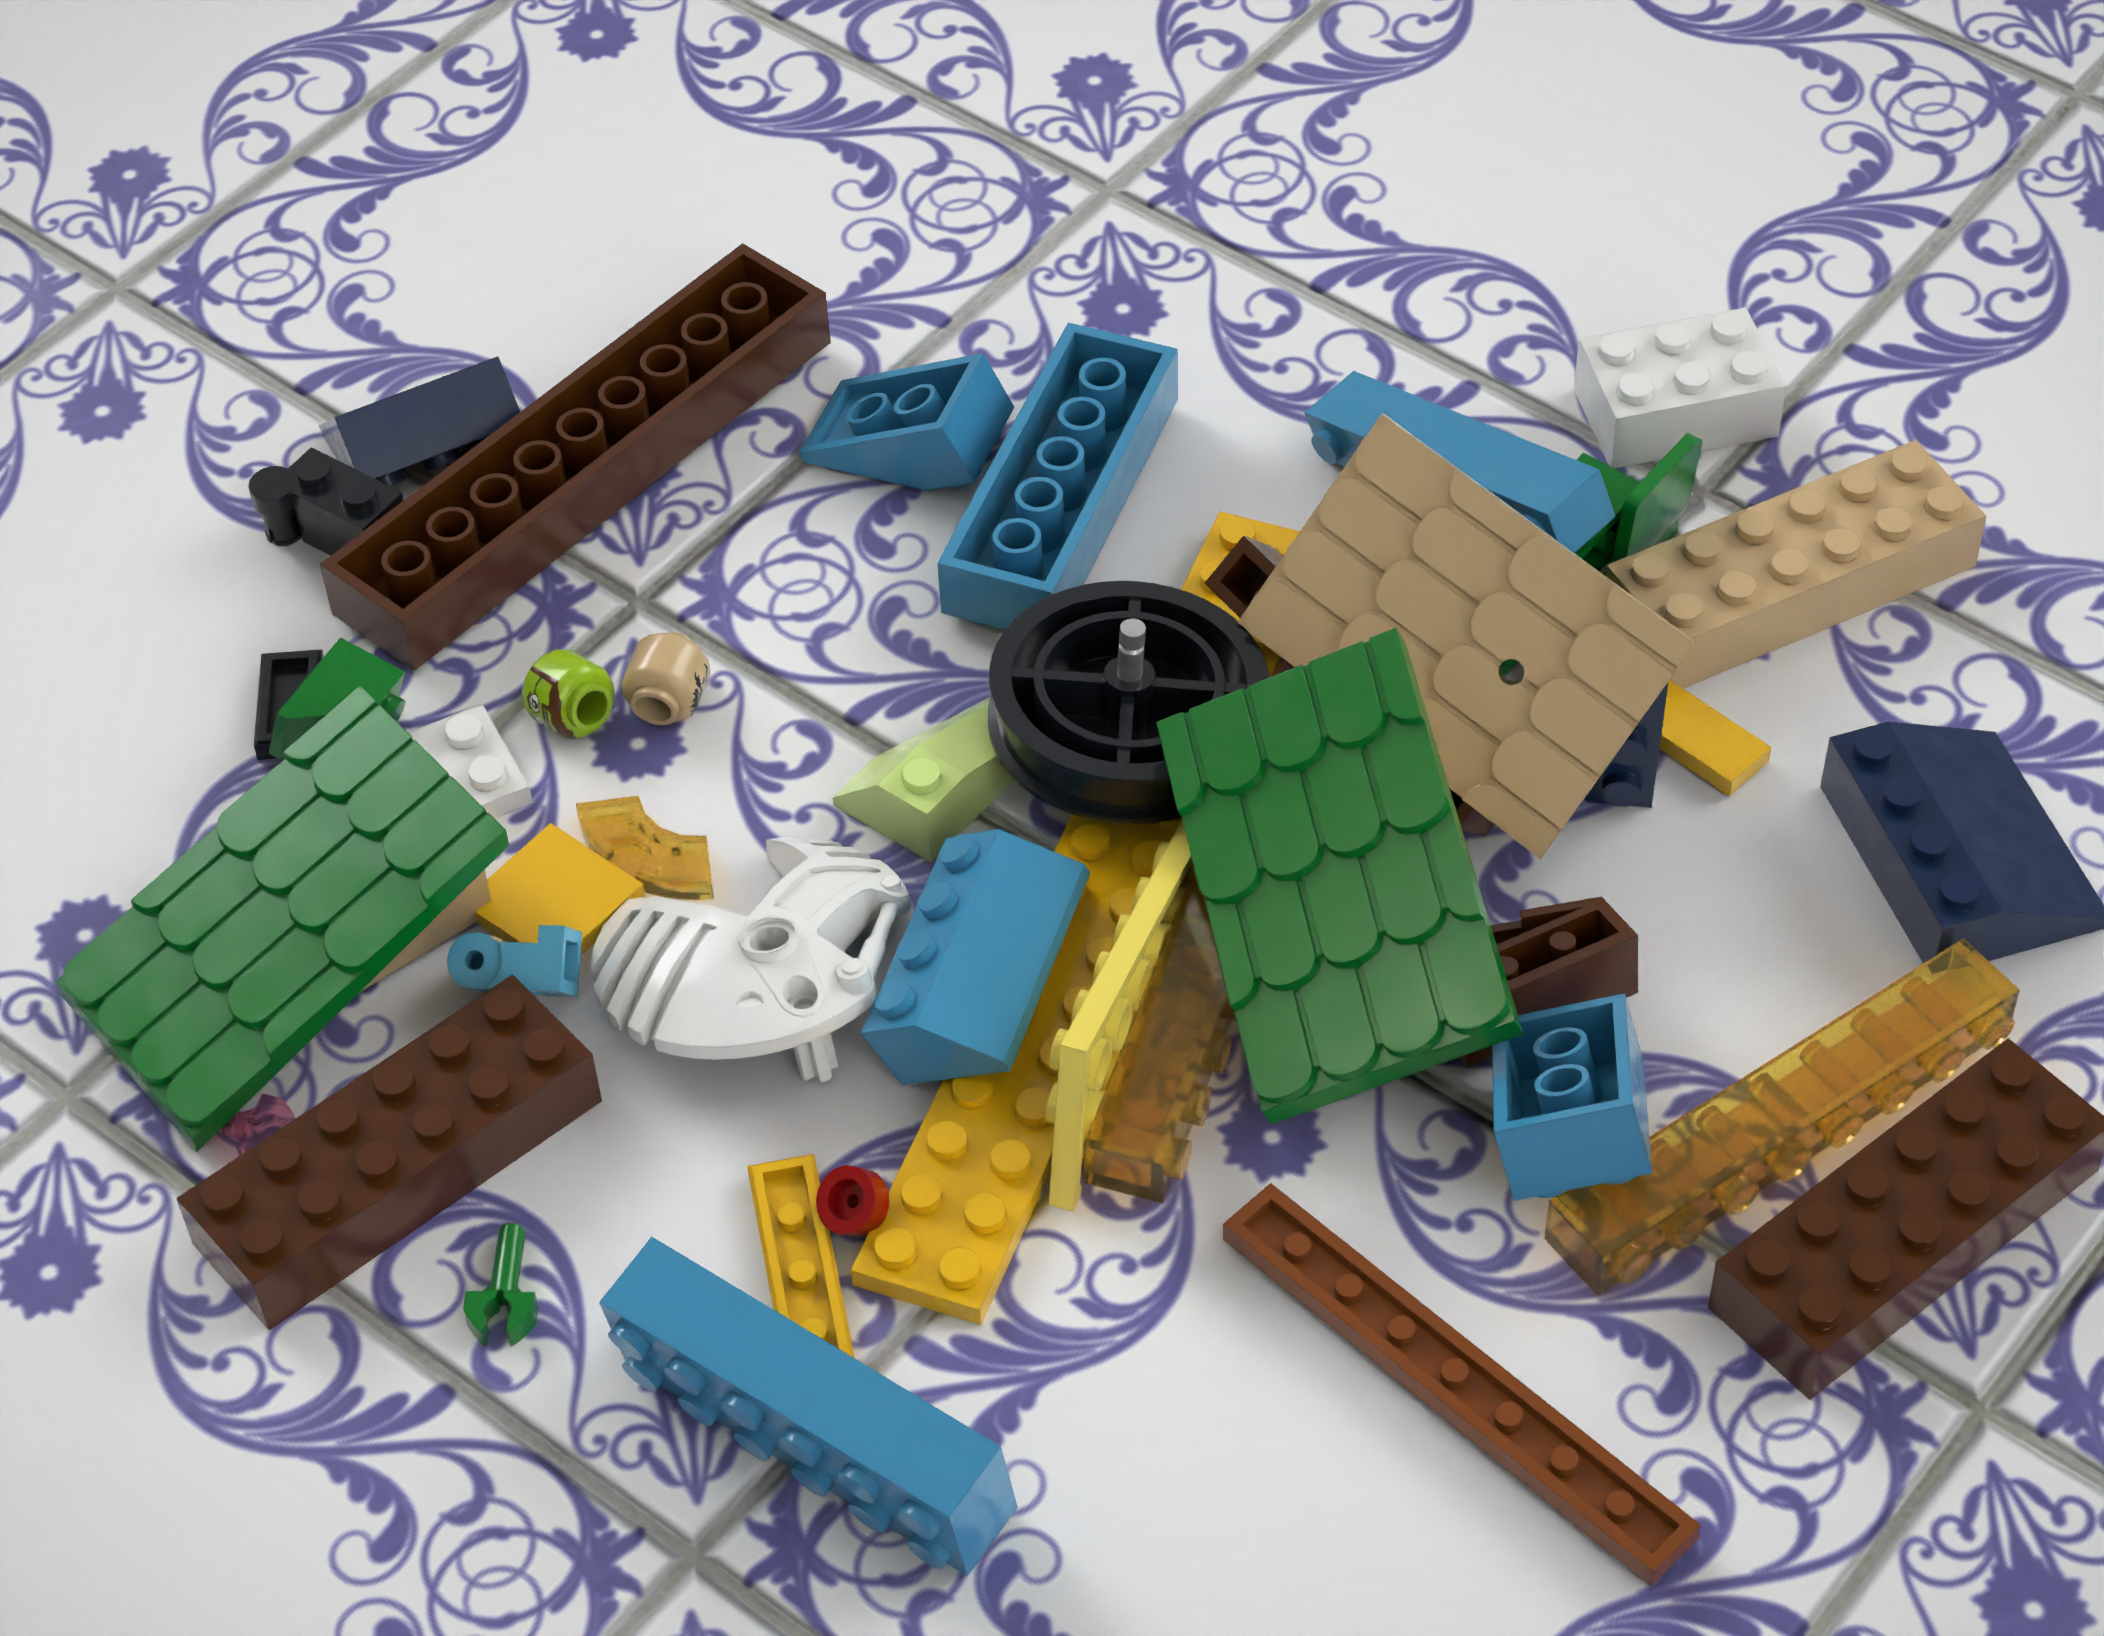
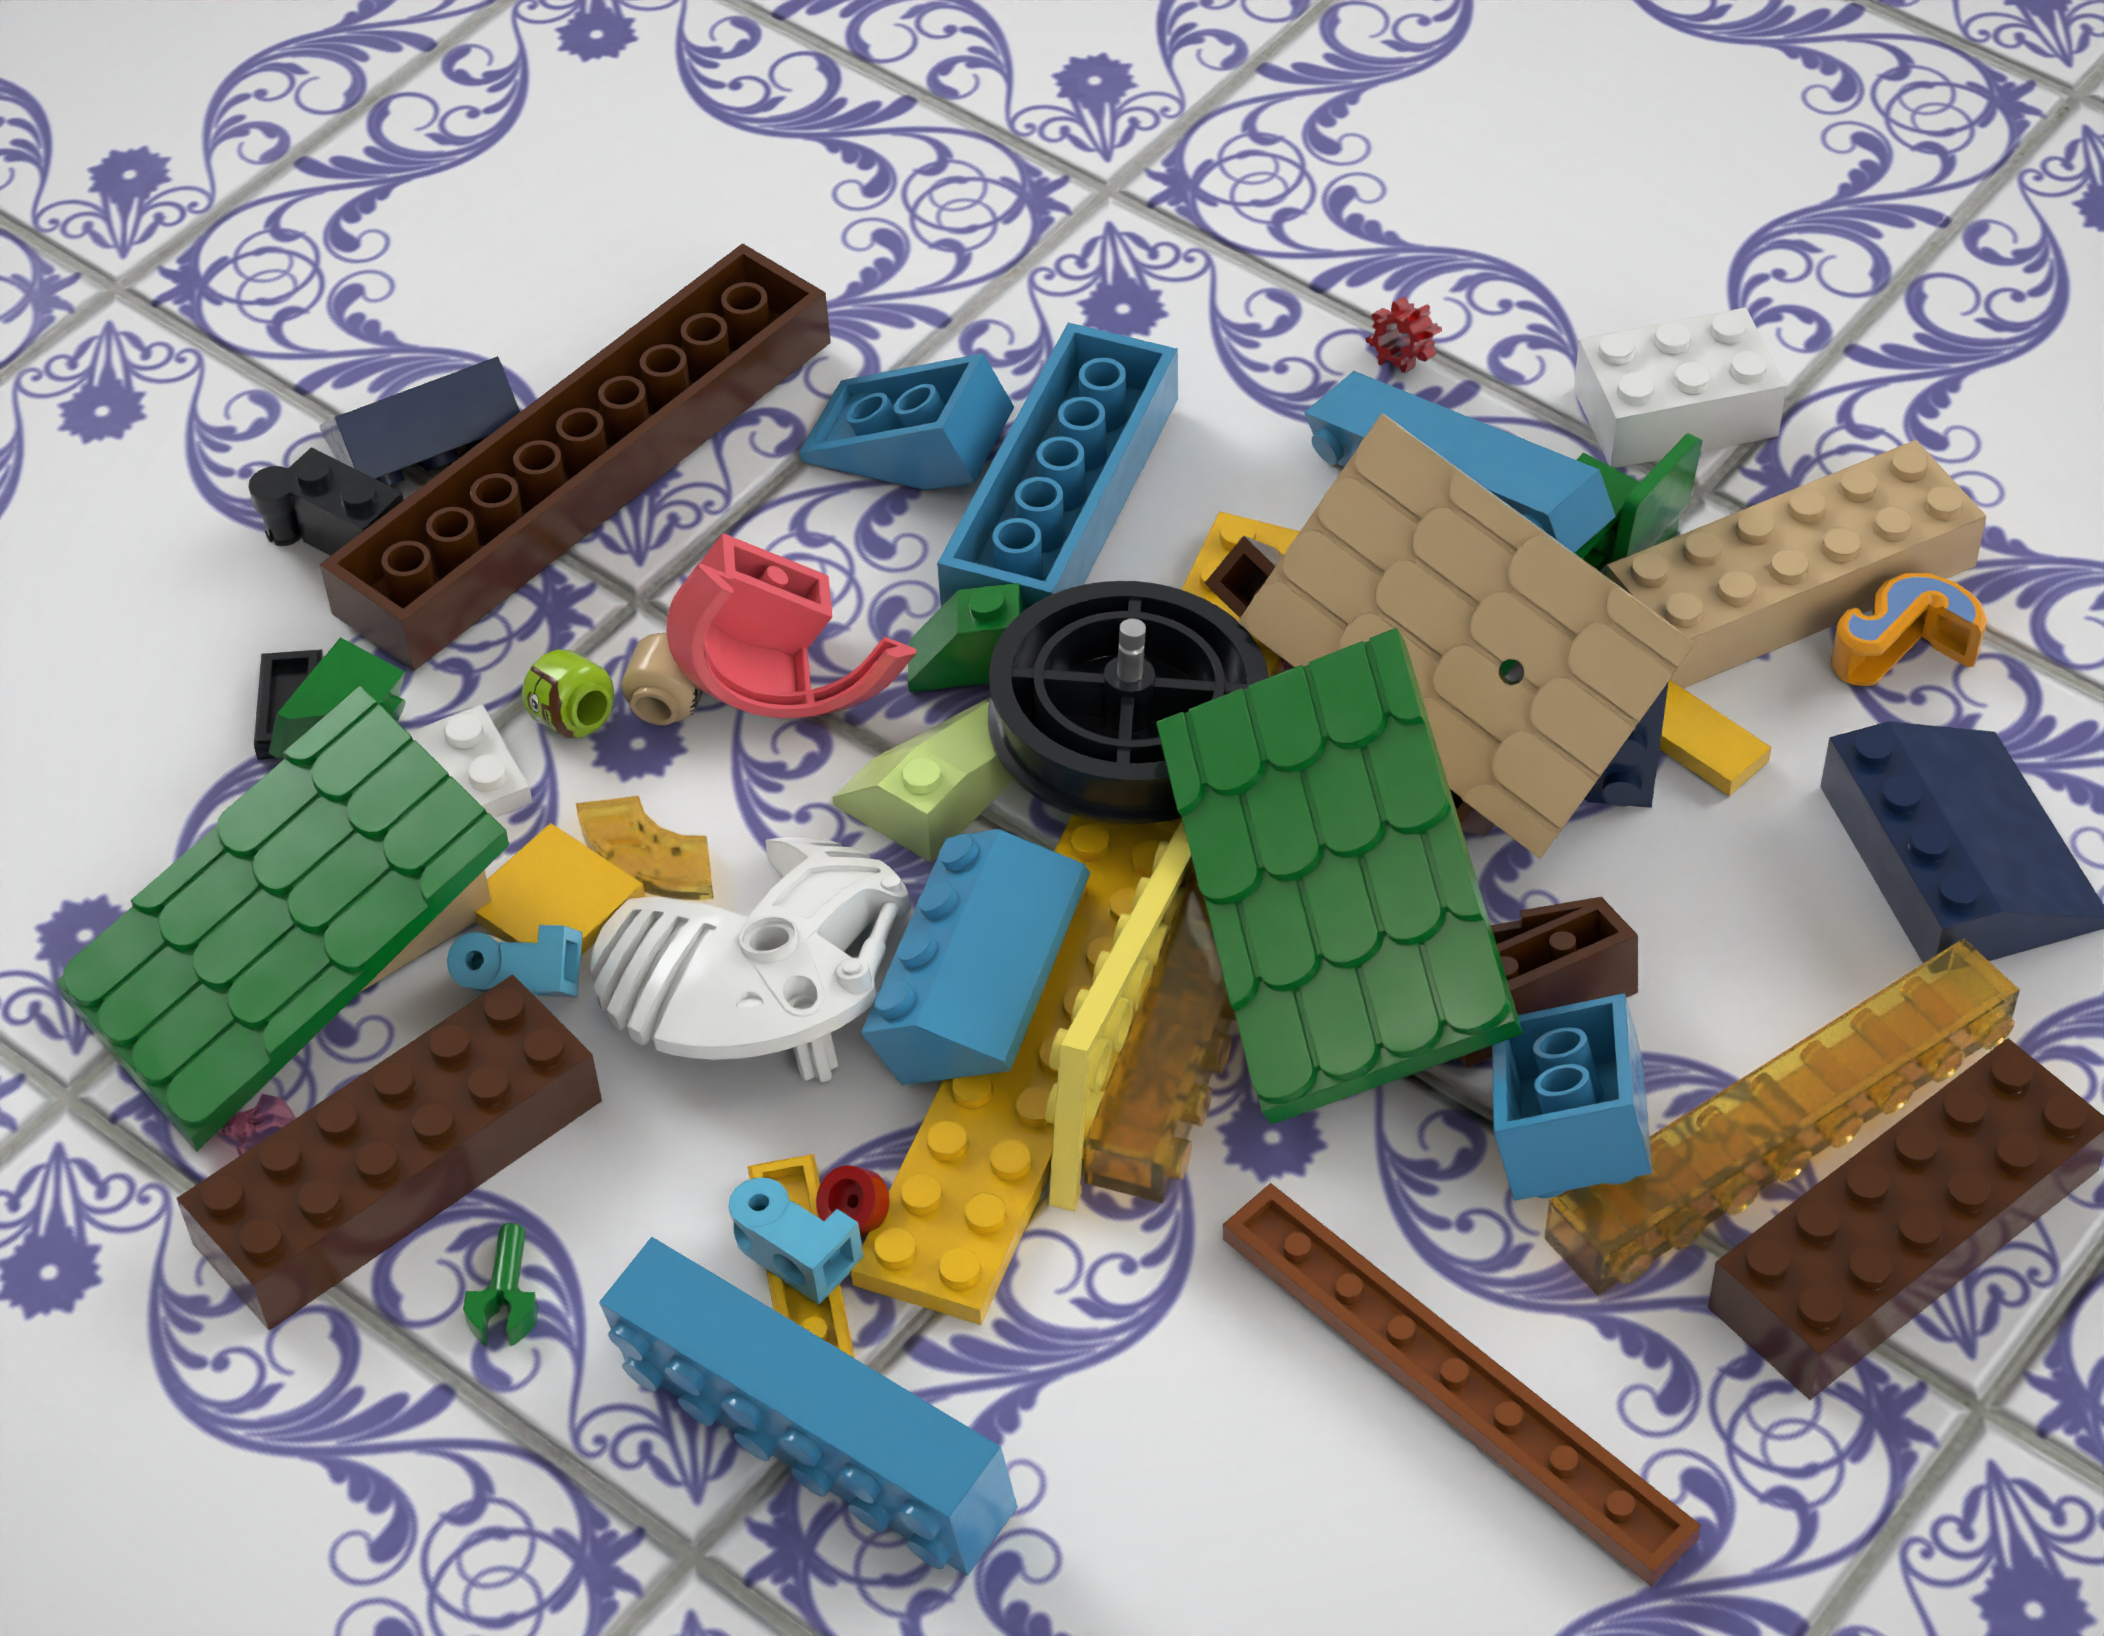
none -> coral piece [666,533,917,718]
none -> medium azure leg [728,1178,864,1305]
none -> green slope [908,583,1025,692]
none -> red gear [1365,297,1442,373]
none -> light orange animal [1831,573,1987,686]

